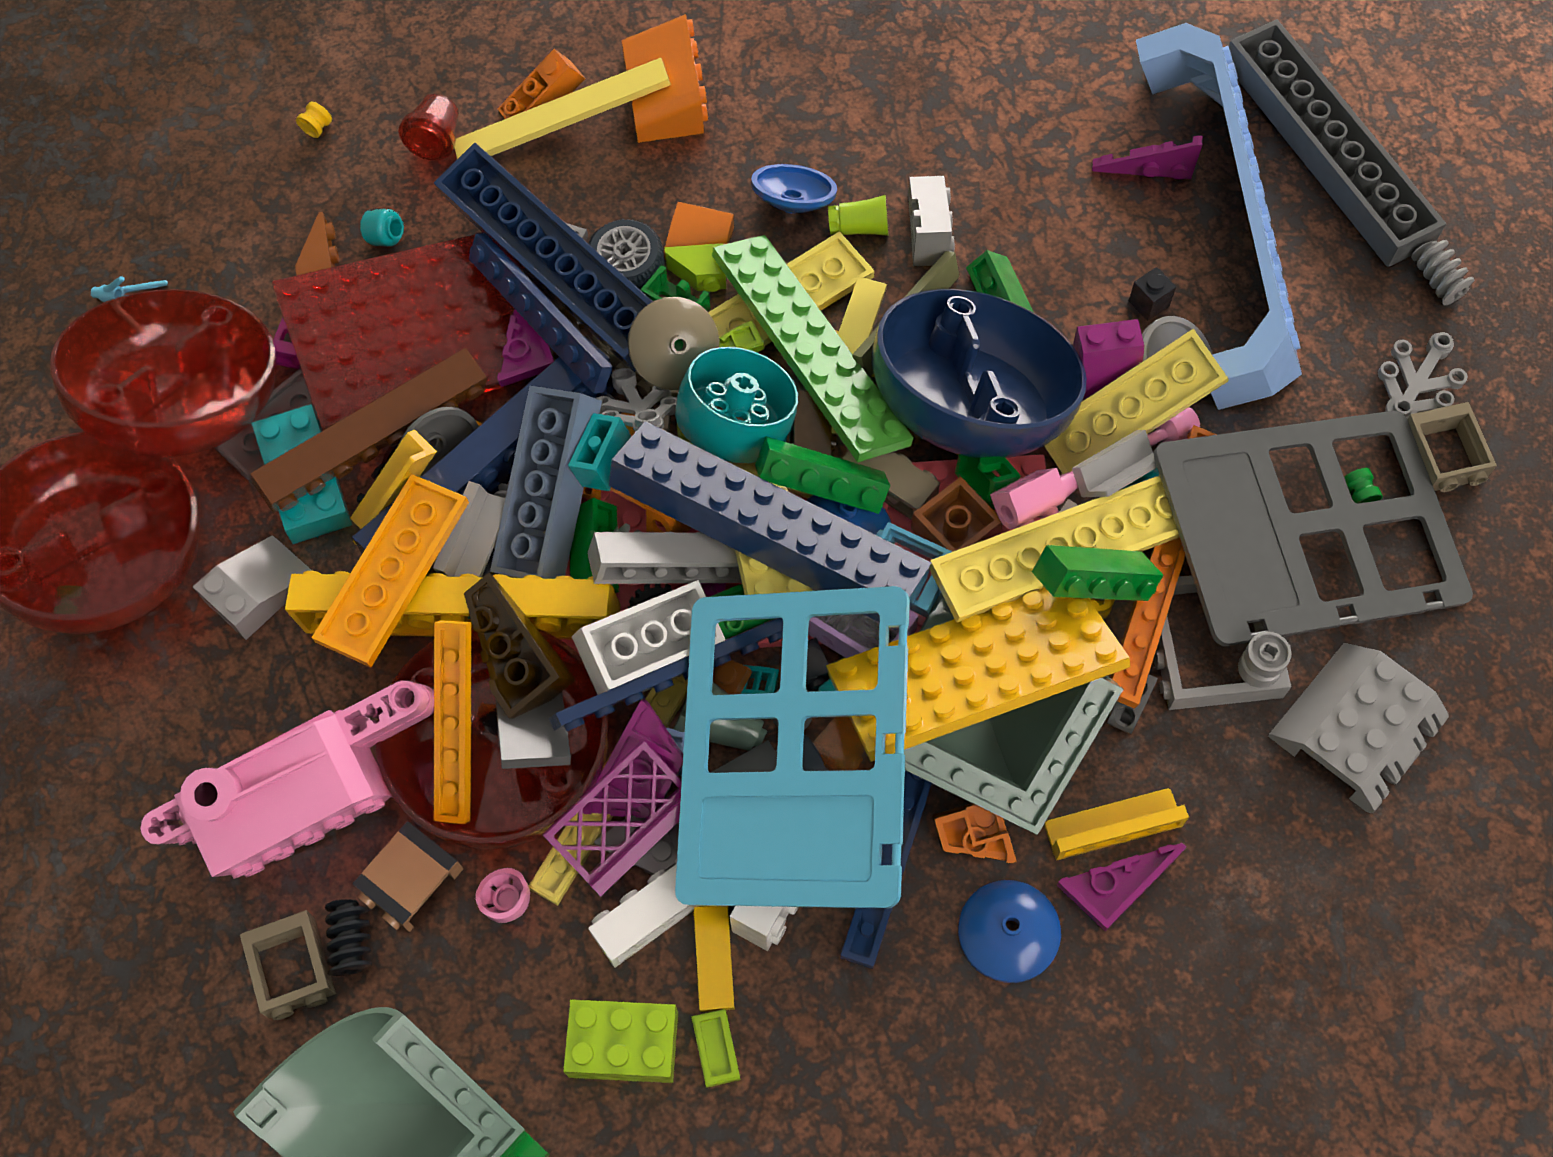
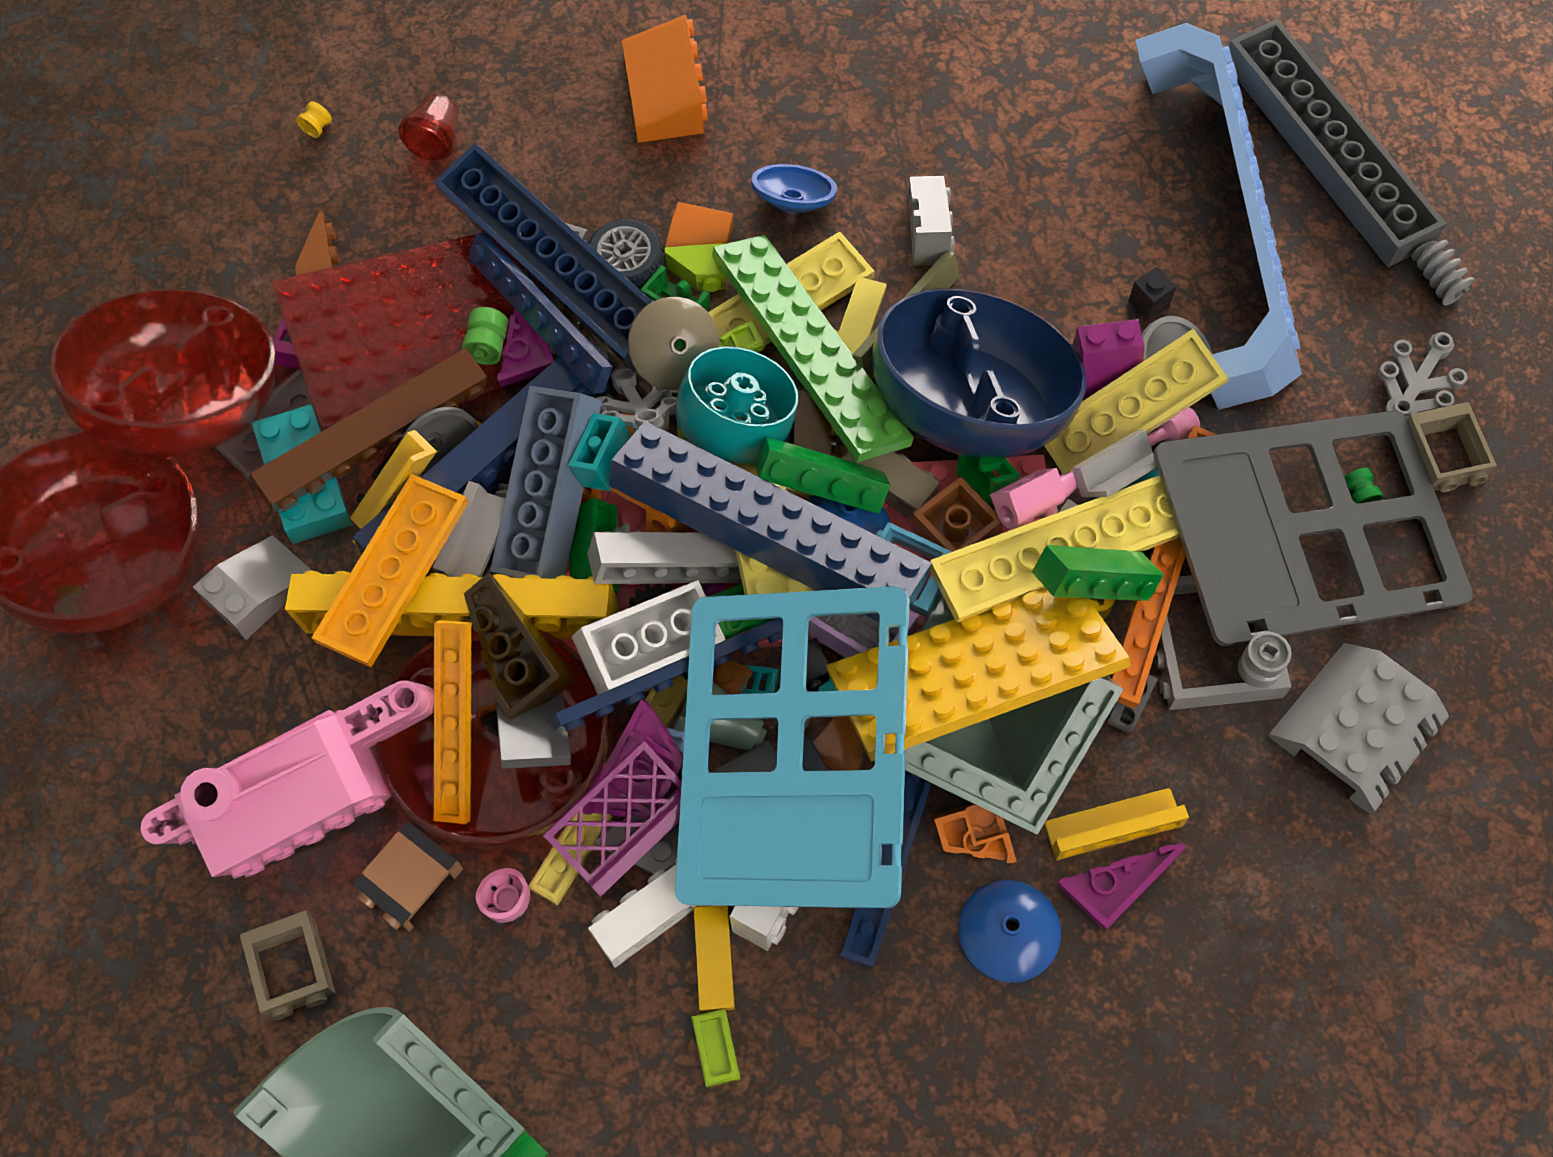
medium azure plant [91,276,168,340] -> none
black piece [325,899,372,976] -> none
teal head [360,208,404,247] -> none
light yellow tile [452,58,671,159] -> none
orange slope [497,49,586,119] -> none
lime brick [564,999,678,1083] -> none
lime plant [828,195,888,236] -> none
green panel [966,250,1034,313] -> none
magenta wing [1092,135,1202,179] -> none
none -> bright green wheel [462,307,508,365]

